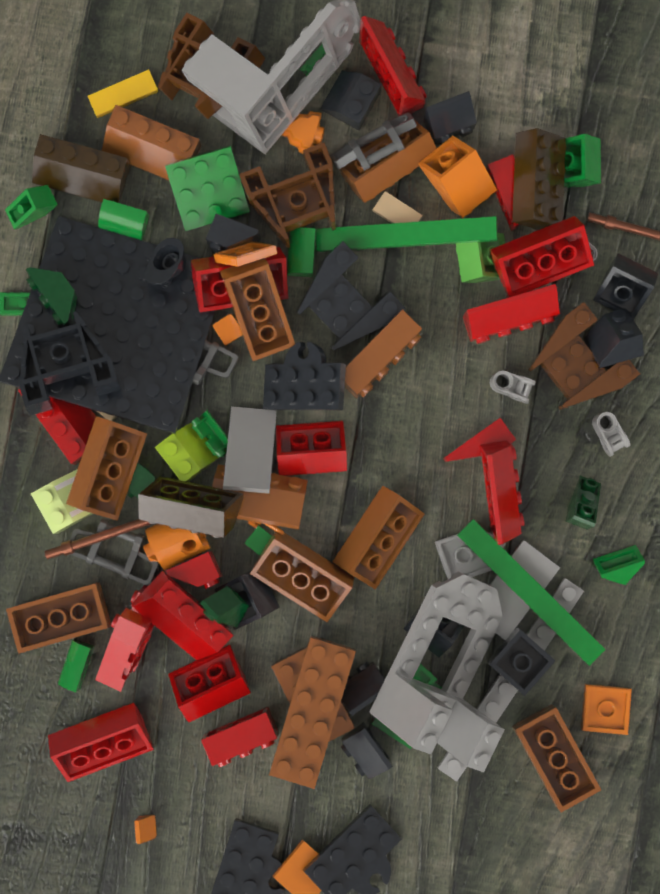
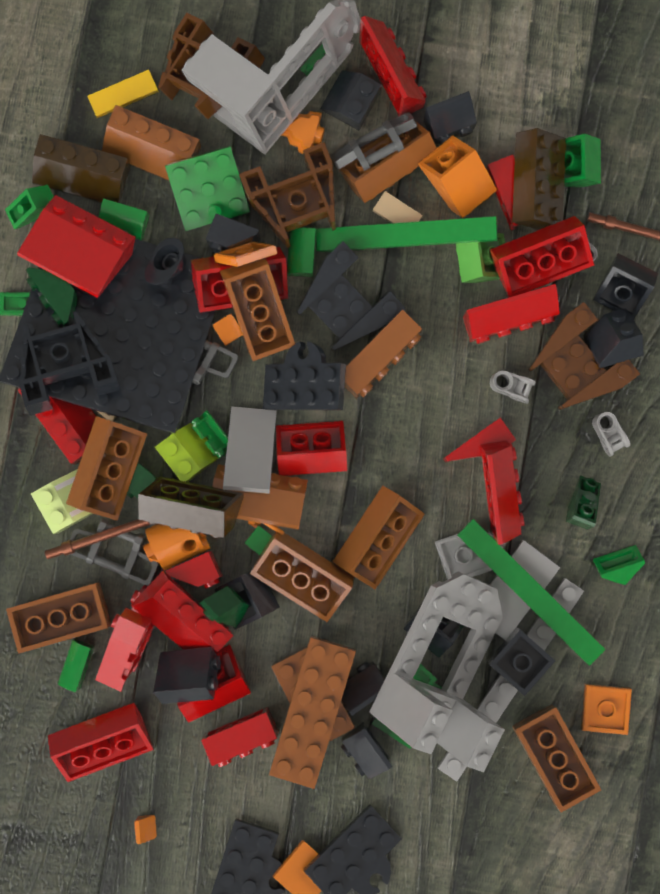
none -> red slope [17,195,135,298]
none -> black brick [153,647,221,704]

